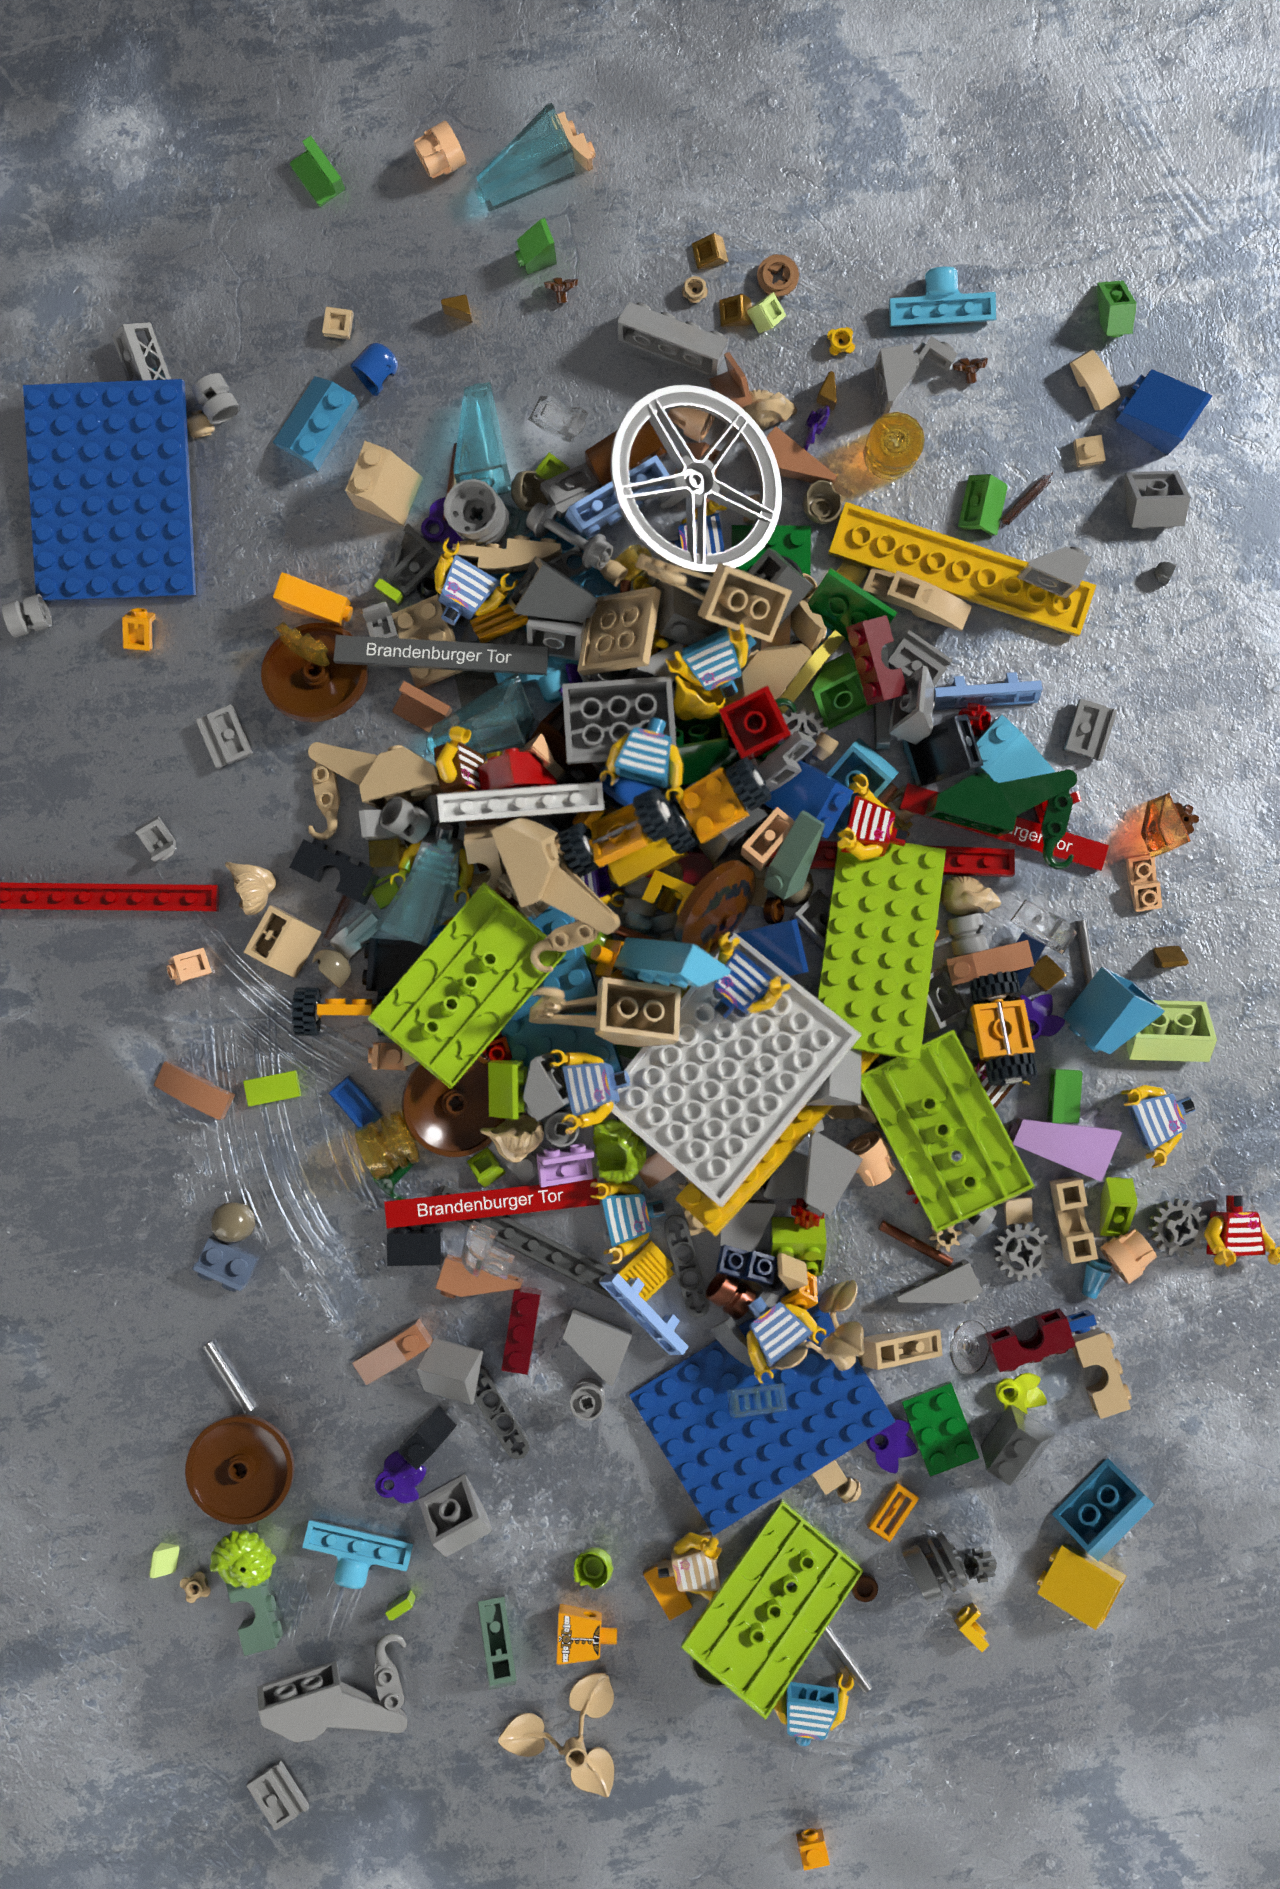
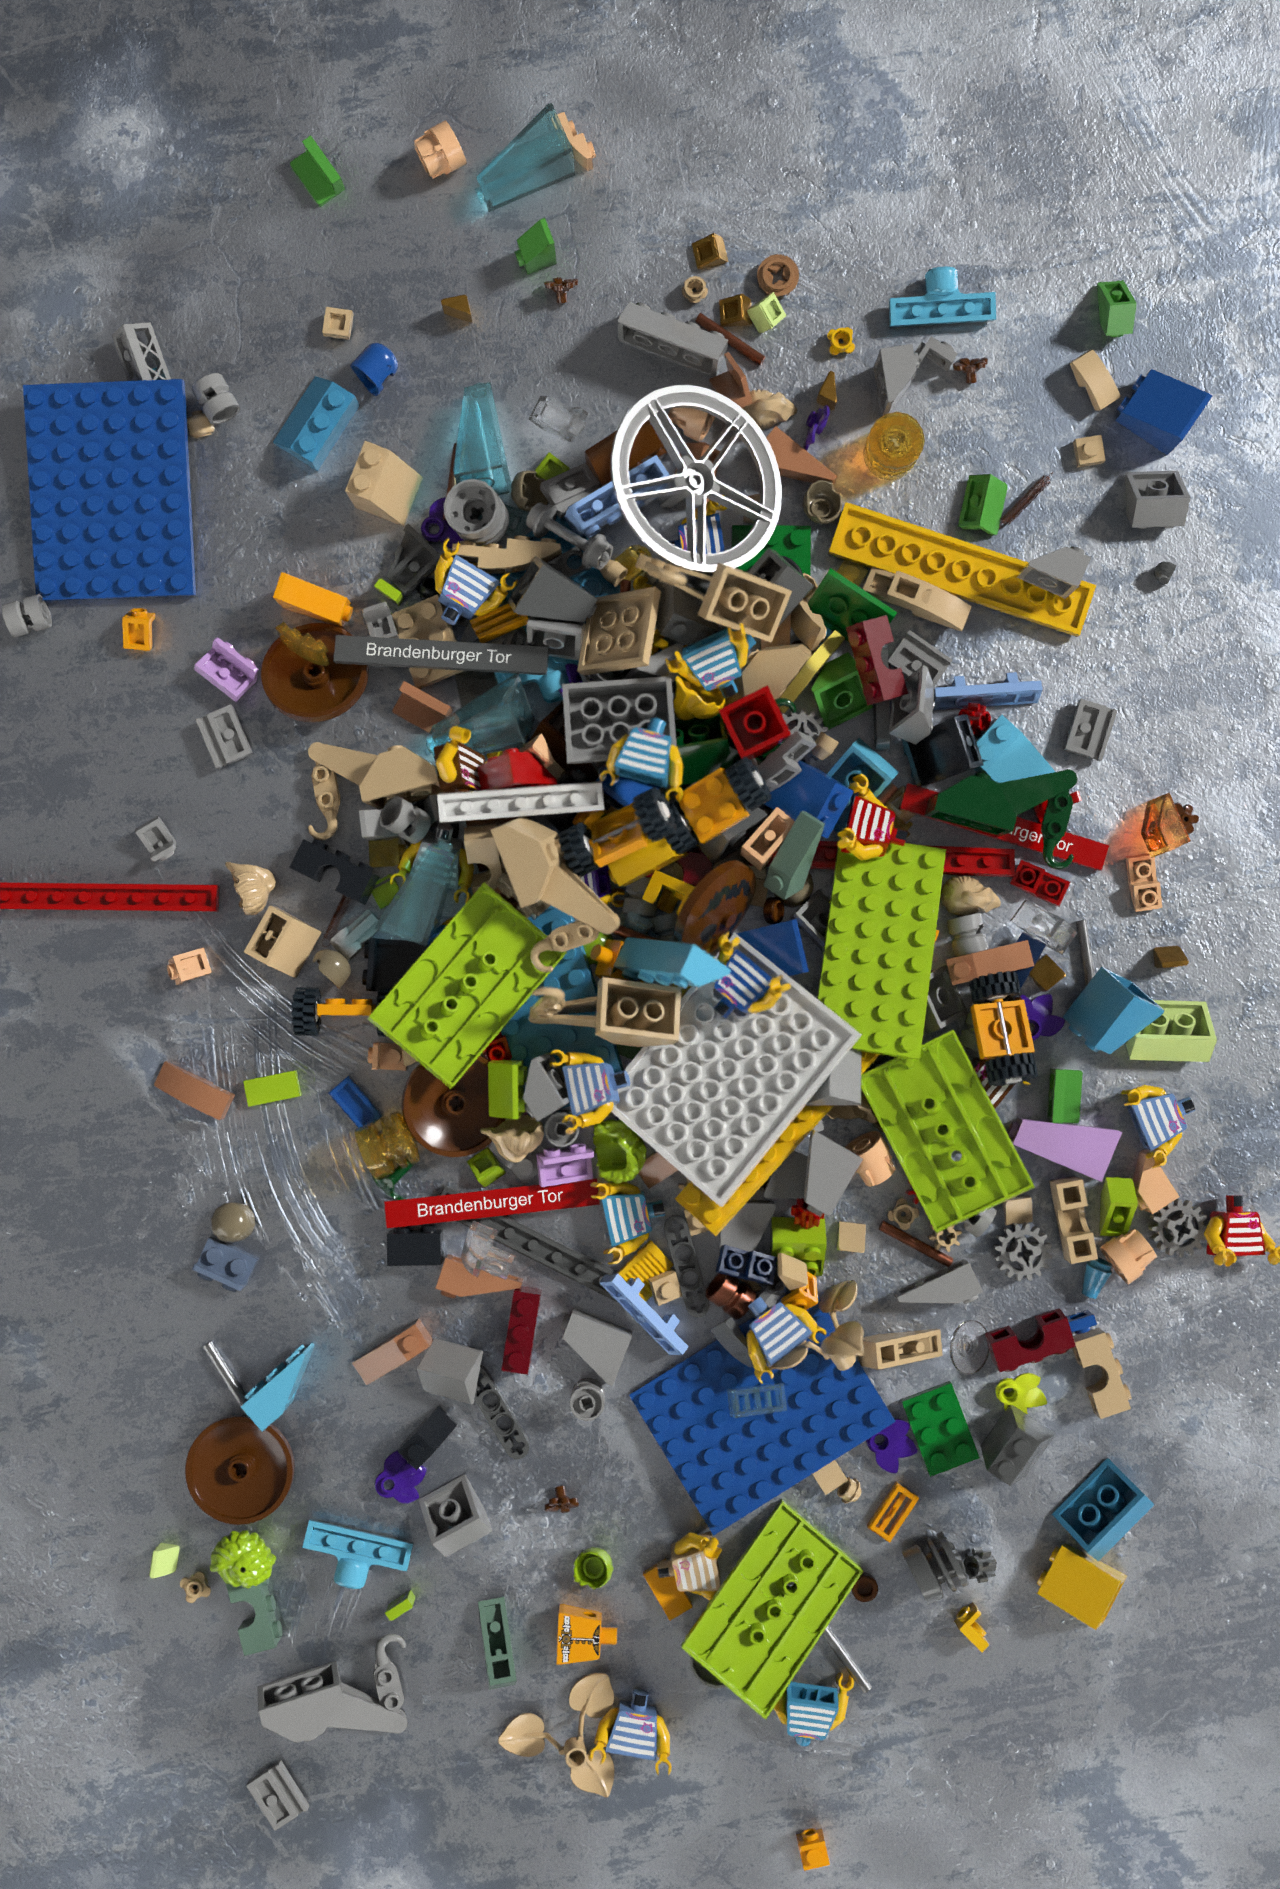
none -> lavender bracket [194,637,258,702]
none -> medium azure slope [241,1342,315,1431]
none -> reddish brown plant [544,1486,579,1513]
none -> torso [588,1689,672,1775]
none -> tan plate [648,1269,682,1306]
none -> copper bar [695,313,766,366]
none -> tan slope [836,1221,866,1253]
none -> tan plate [887,1198,919,1230]
none -> red slope [1010,860,1071,907]
none -> light nougat slope [1133,1149,1180,1214]

